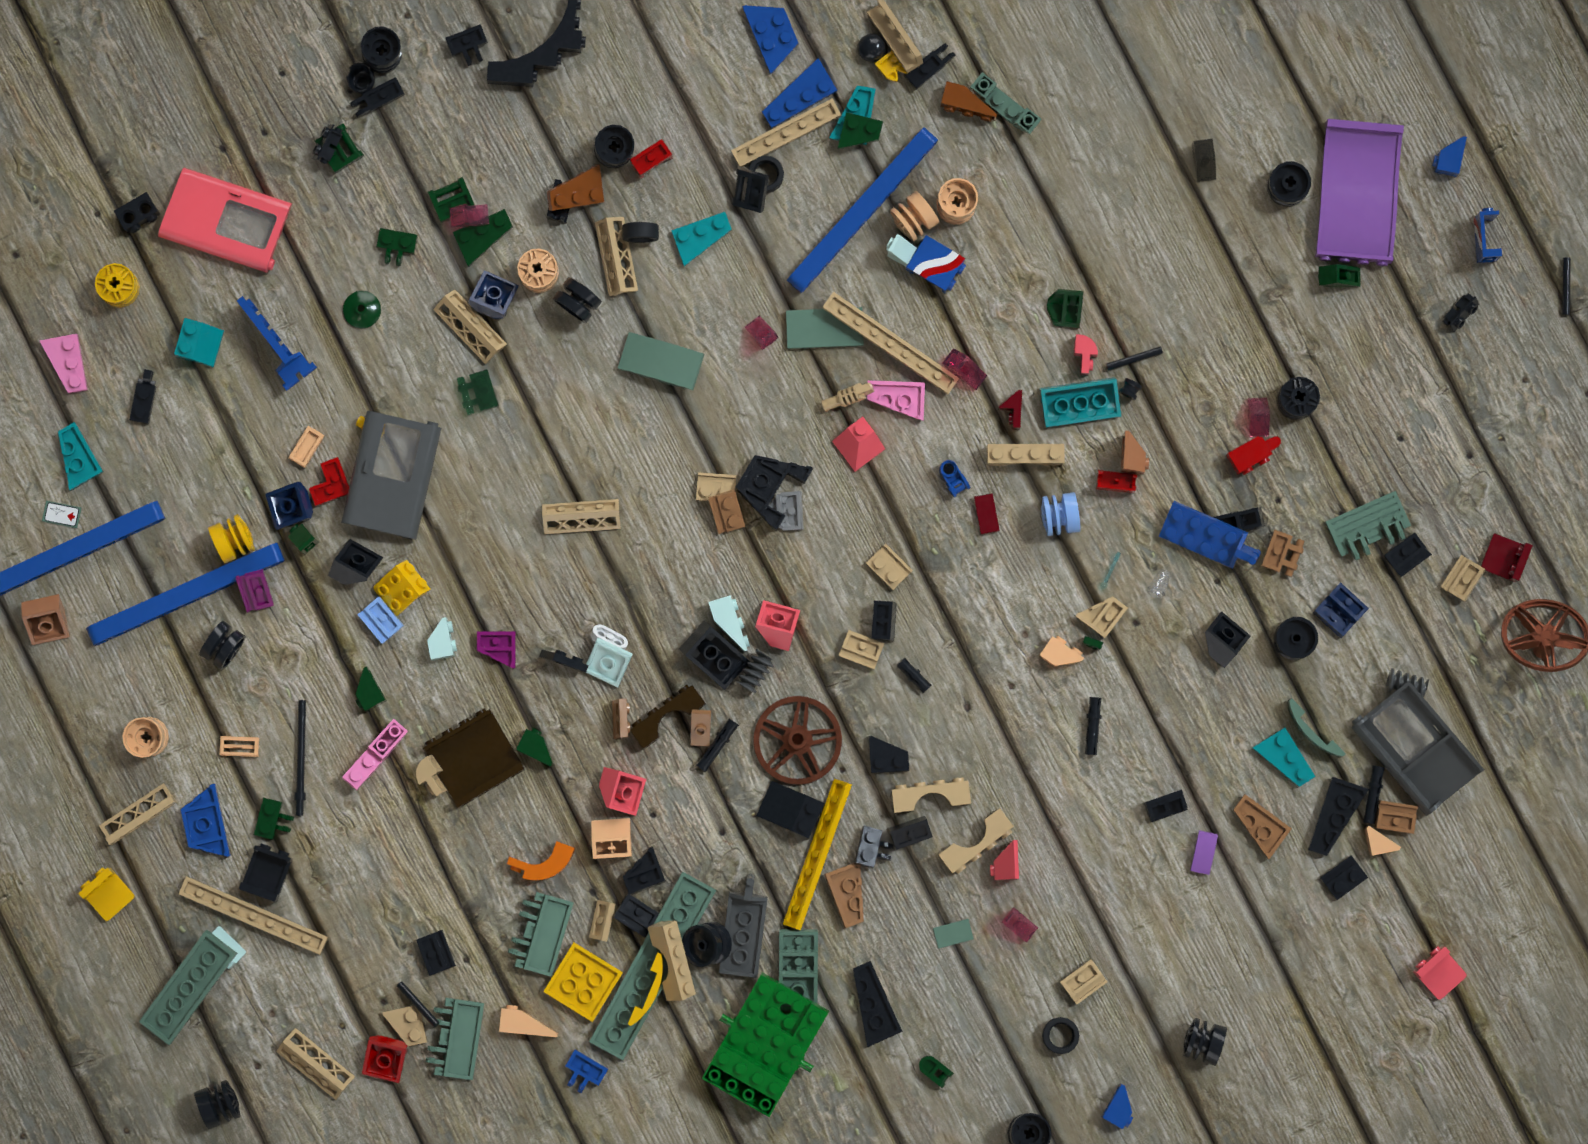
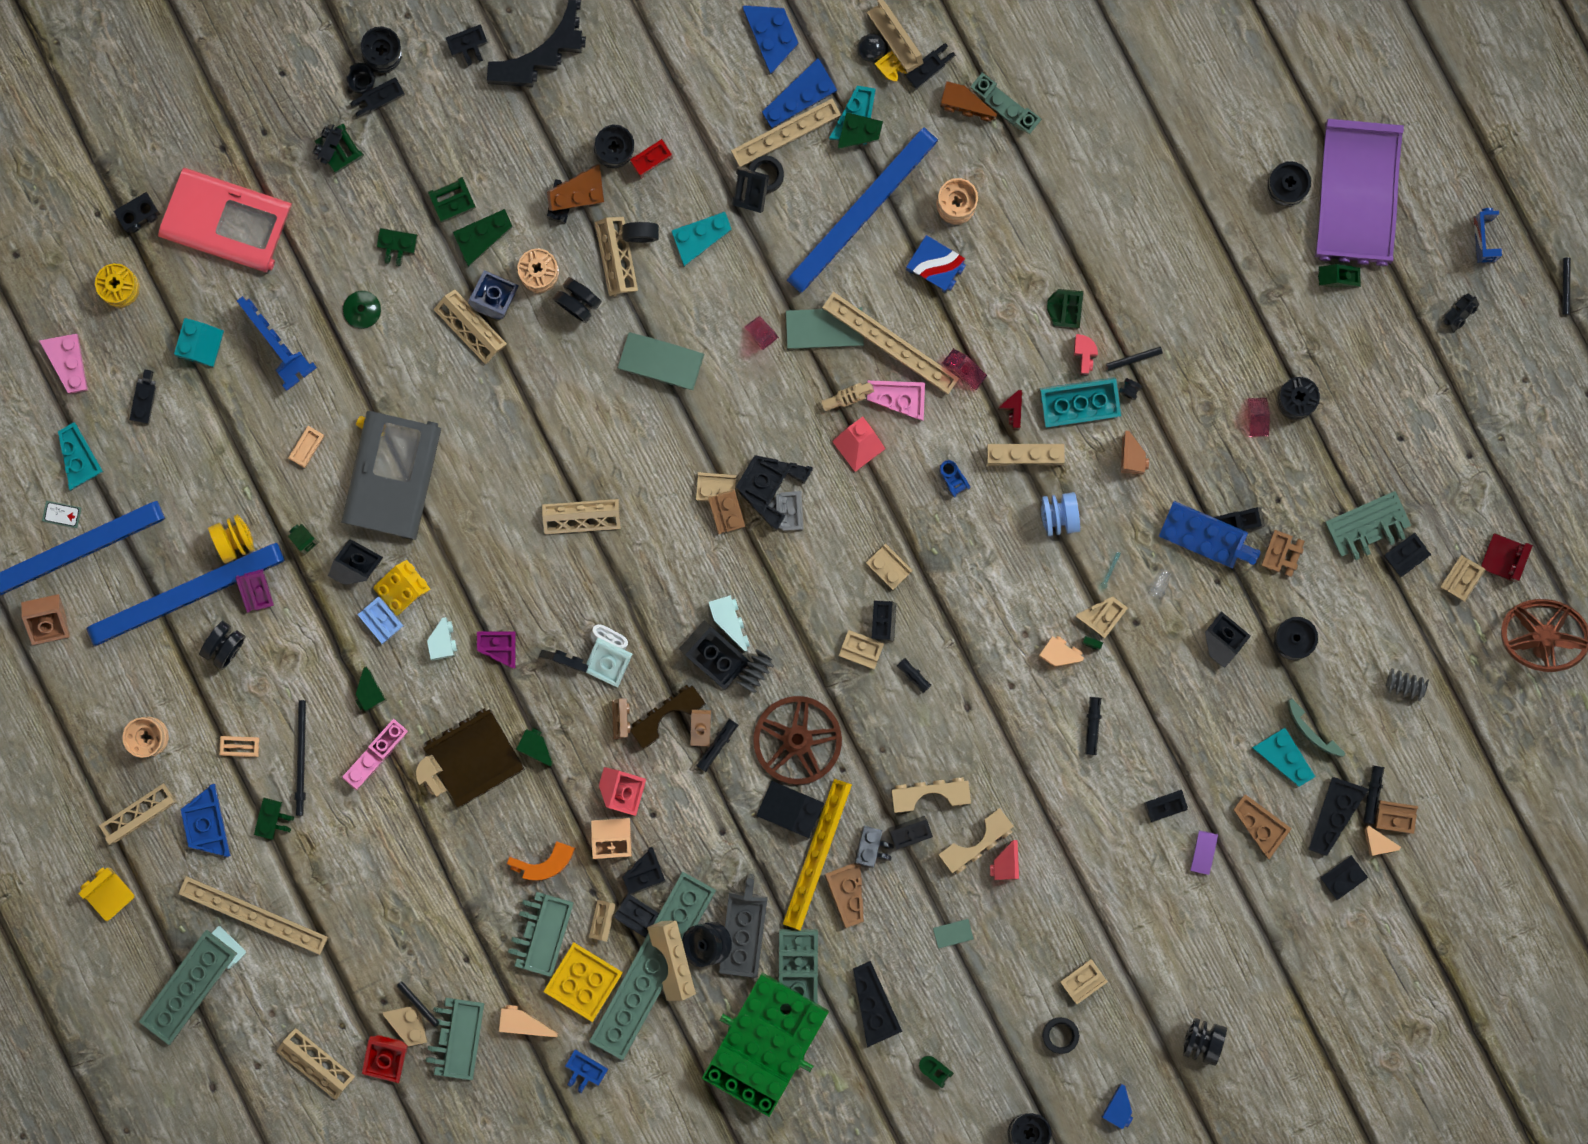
black wheel [194,1080,241,1130] -> none
black panel [239,843,293,902] -> none
dark blue slope [265,482,313,530] -> none
red plate [309,457,349,506] -> none
black plate [416,930,456,976] -> none
clear pink slope [450,204,489,228] -> none
clear green plate [457,369,499,415] -> none
yellow slope [628,952,663,1026] -> none
coral slope [755,600,800,651] -> none
black wing [869,736,909,773] -> none
light aqua slope [886,234,917,267] -> none
light nougat wheel [890,191,939,242] -> none
dark red tile [974,493,1000,535] -> none
clear pink slope [1002,907,1038,943] -> none
red hinge [1096,470,1137,493] -> none
clear smoke slope [1192,138,1216,182] -> none
red hinge [1226,436,1281,475] -> none
dark blue slope [1313,582,1369,638] -> none
dark grey piece [1351,681,1485,816] -> none
coral bracket [1413,946,1467,1000] -> none
blue slope [1432,136,1467,177] -> none

